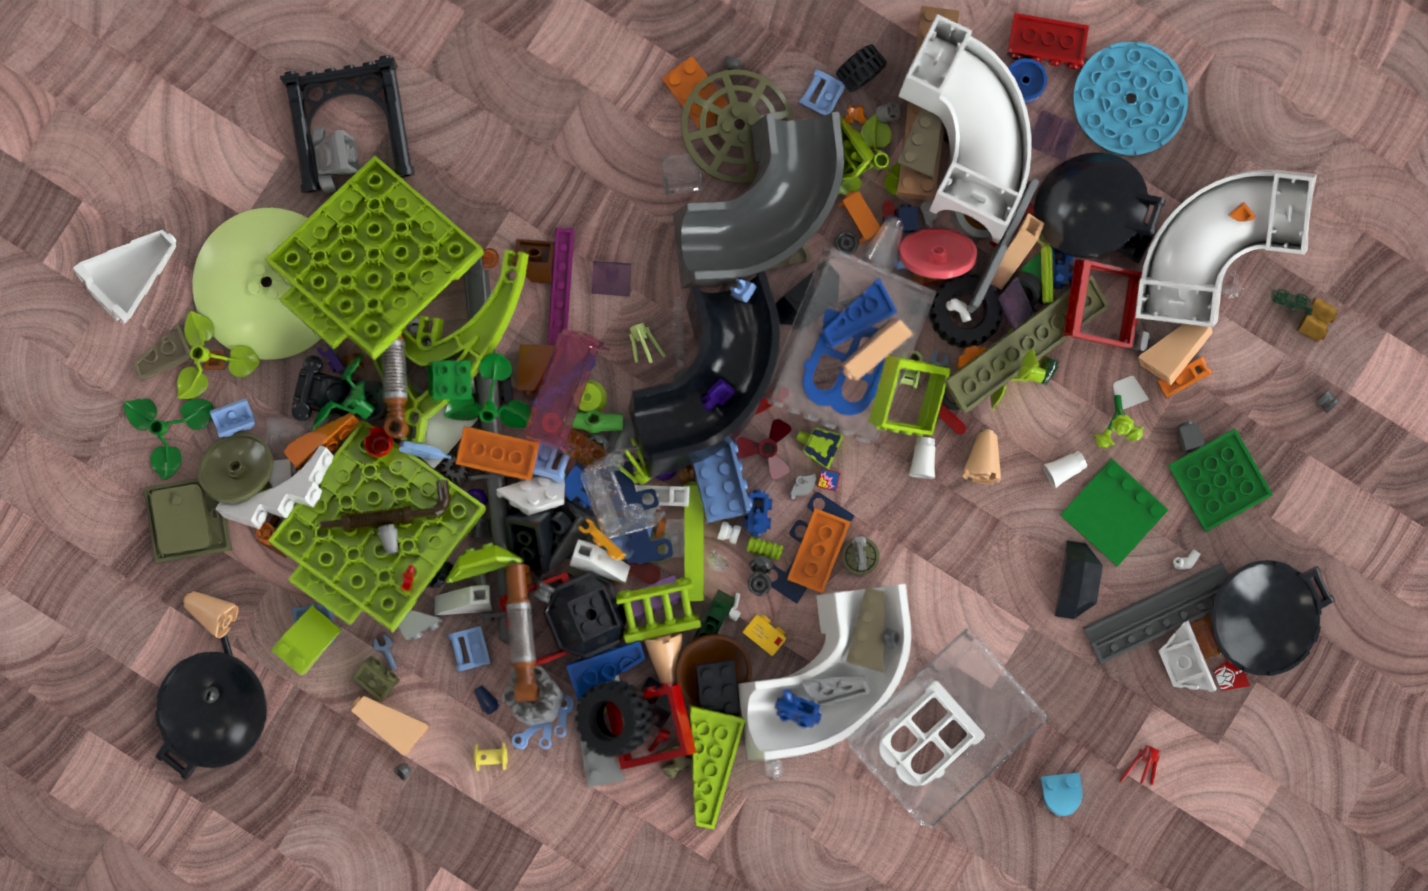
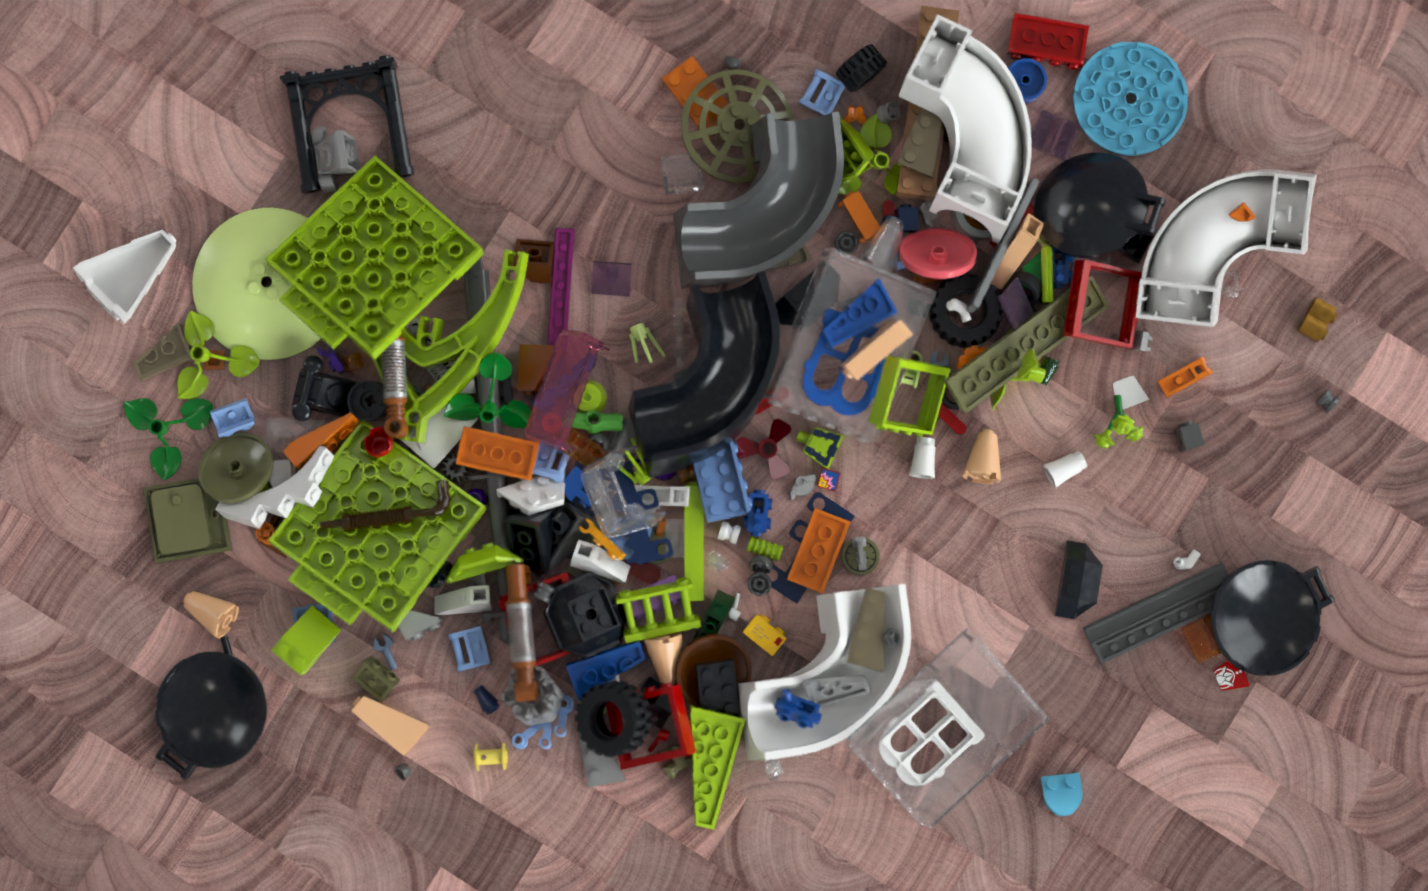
dark grey hinge [202,686,219,703] -> none
green plant [313,353,374,432] -> none
light grey cone [378,525,398,554] -> none
light blue piece [399,441,452,460] -> none
red piece [400,564,415,591] -> none
green bracket [428,361,472,402] -> none
dark grey plate [471,518,491,538] -> none
clear orange wheel [482,248,500,268] -> none
dark purple plate [700,379,735,411] -> none
light blue tile [730,278,757,303] -> none
green plate [1060,458,1168,567] -> none
red plant [1119,745,1160,785] -> none
light nougat slope [1138,324,1212,385] -> none
white wing [1159,621,1217,692] -> none
green plate [1167,428,1273,532] -> none
clear green wing [1271,289,1313,316] -> none

